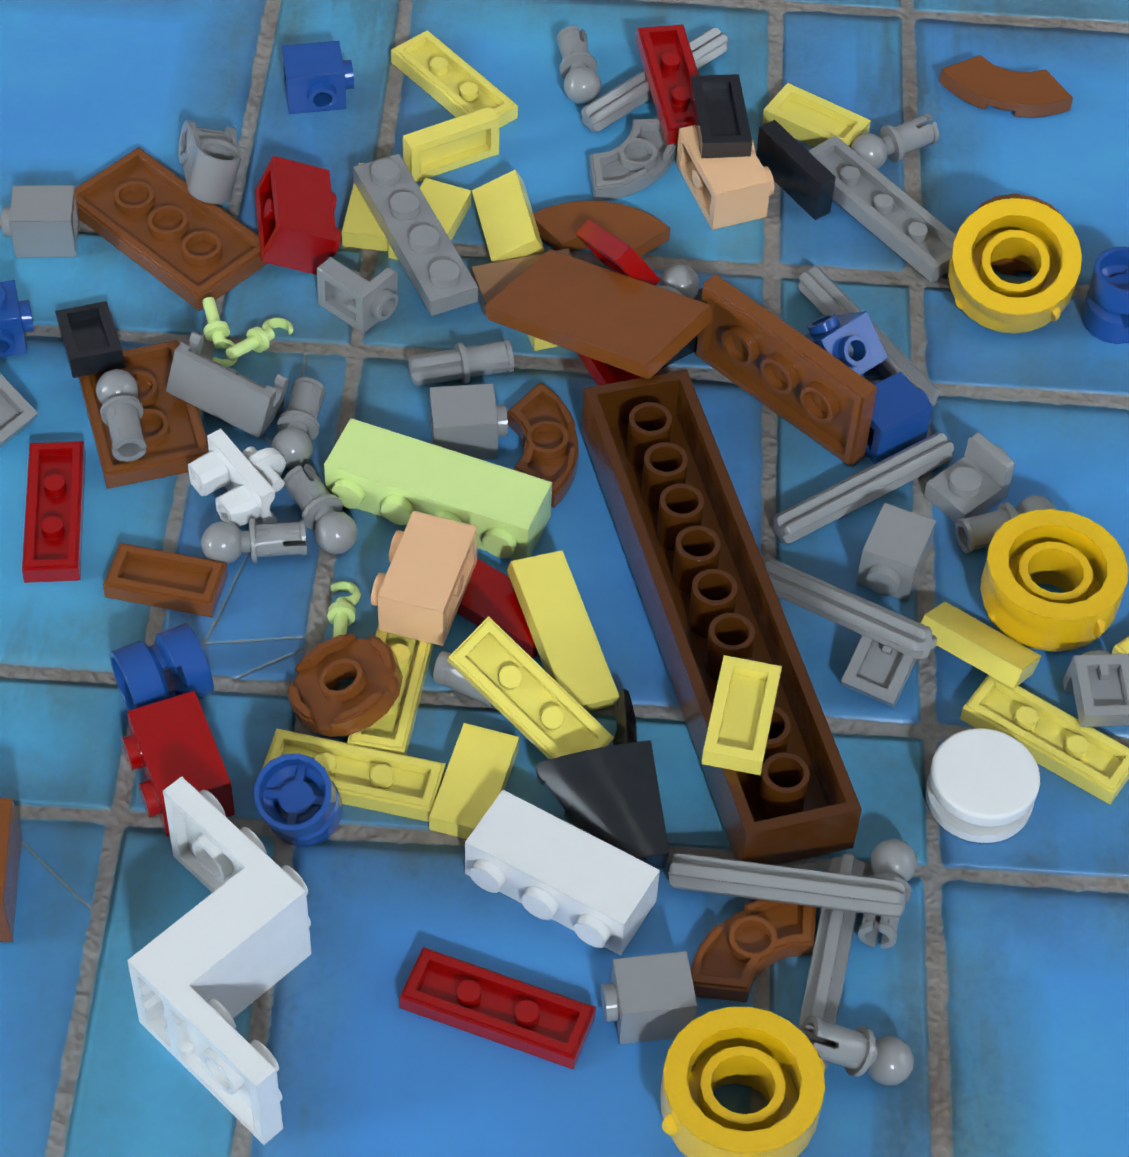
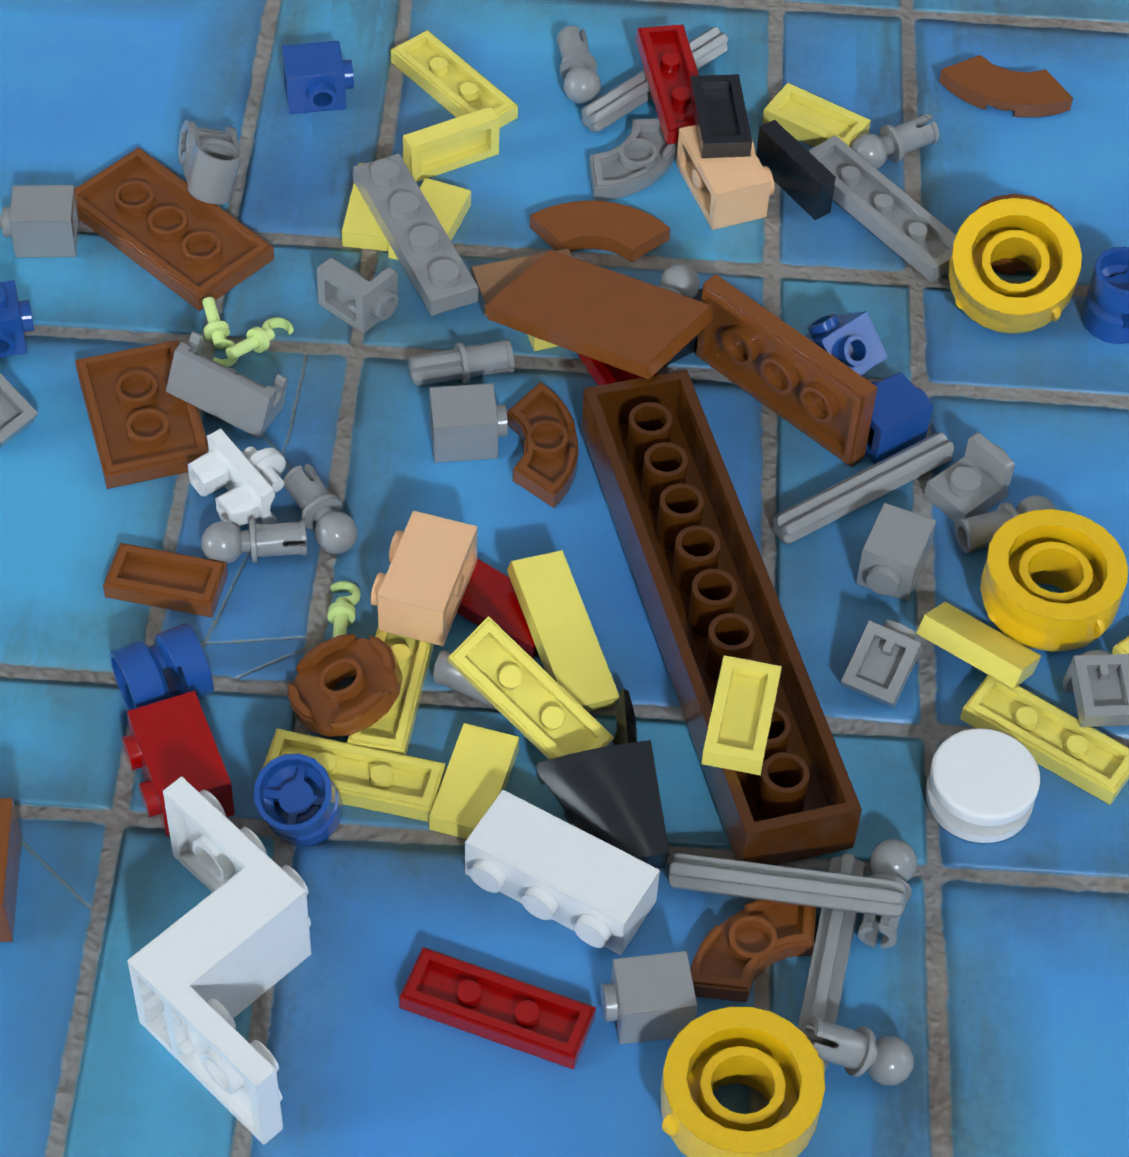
red tile [22,441,86,583] -> none
black tile [55,301,125,378] -> none
light grey pin [96,369,147,462] -> none
red brick [255,156,341,275] -> none
light grey pin [271,377,326,469] -> none
yellowish green brick [324,418,552,560] -> none
light yellow tile [472,169,544,262] -> none
red tile [575,219,661,286] -> none
light grey axle [765,560,937,660] -> none
light grey axle [798,266,940,407] -> none

